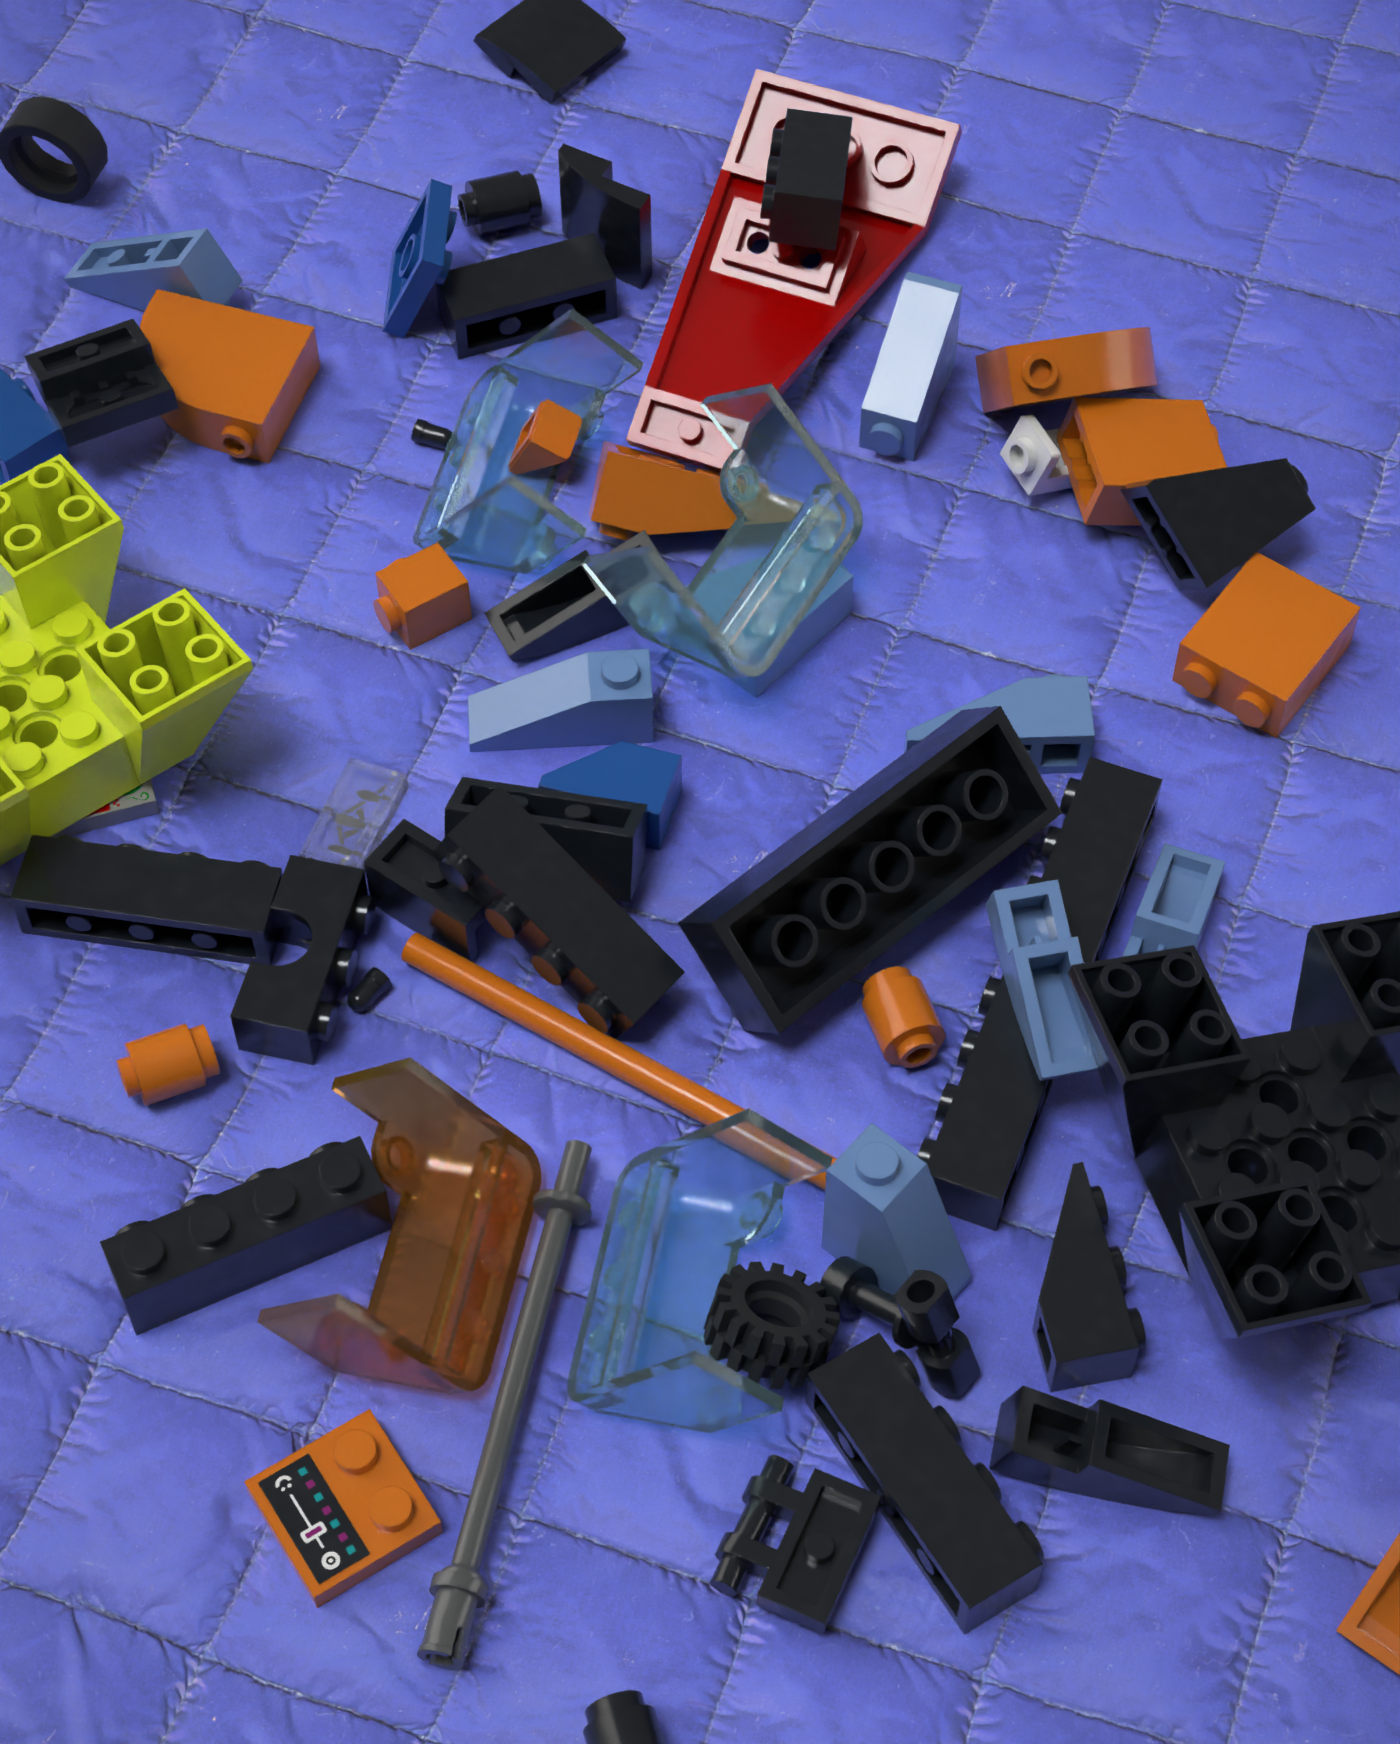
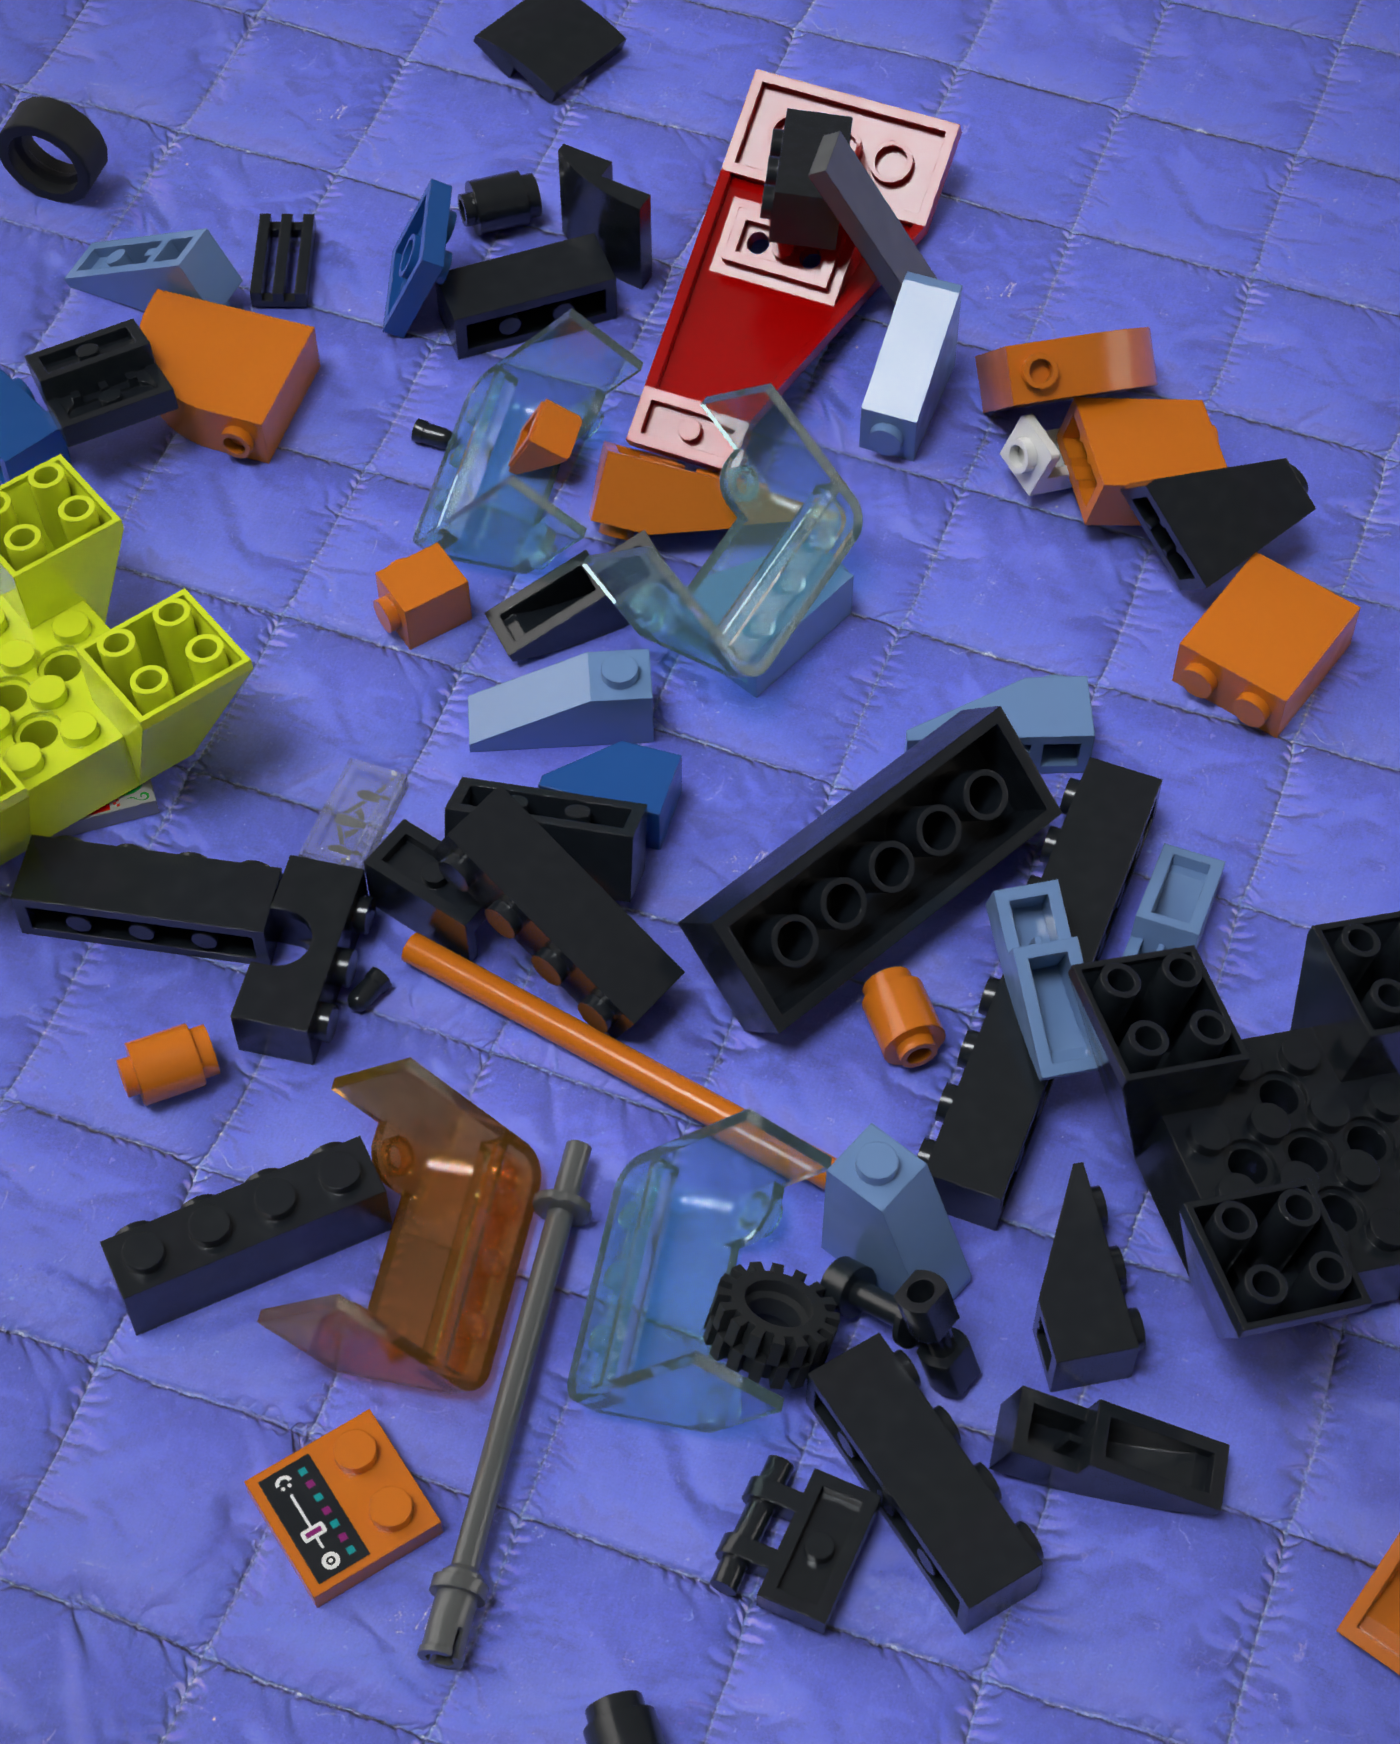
none -> black tile [250,214,316,307]
none -> dark grey tile [808,131,937,304]

